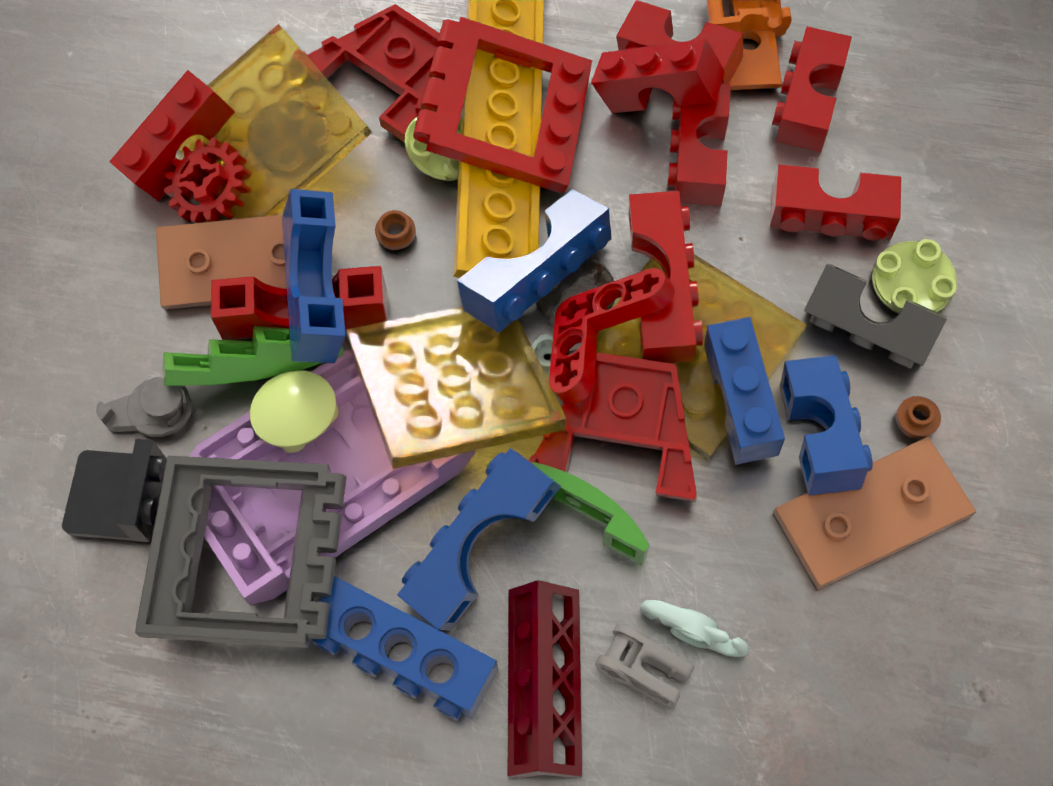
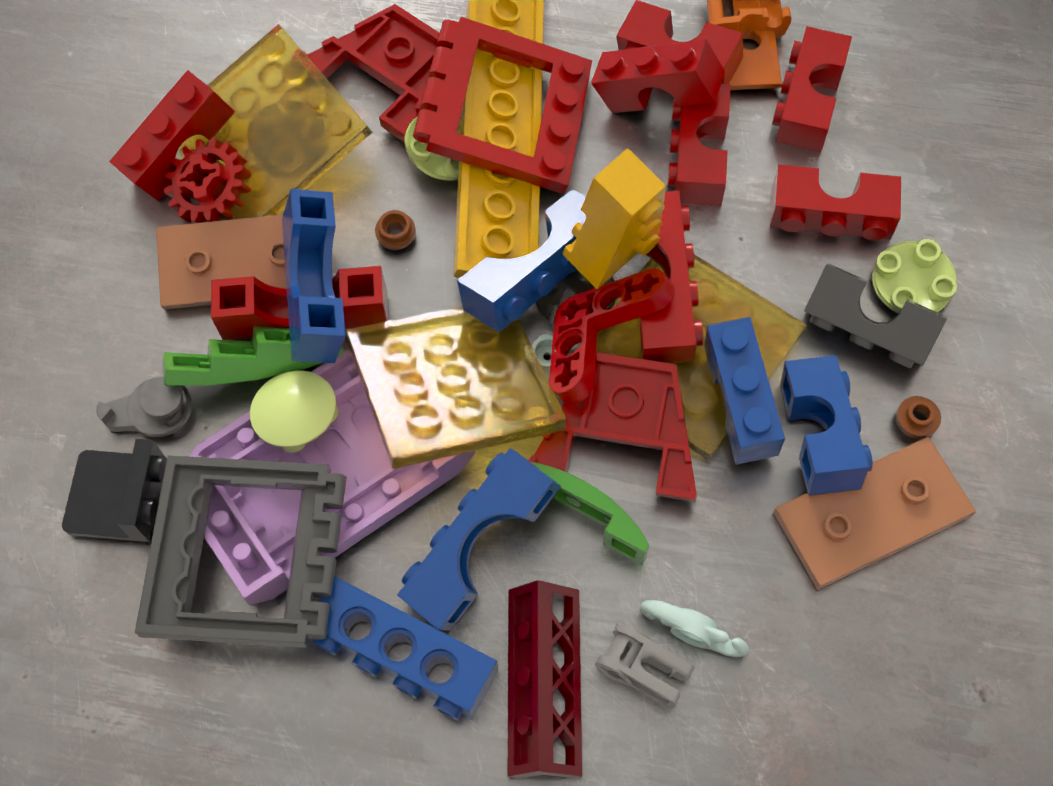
none -> yellow wedge [562,148,666,289]

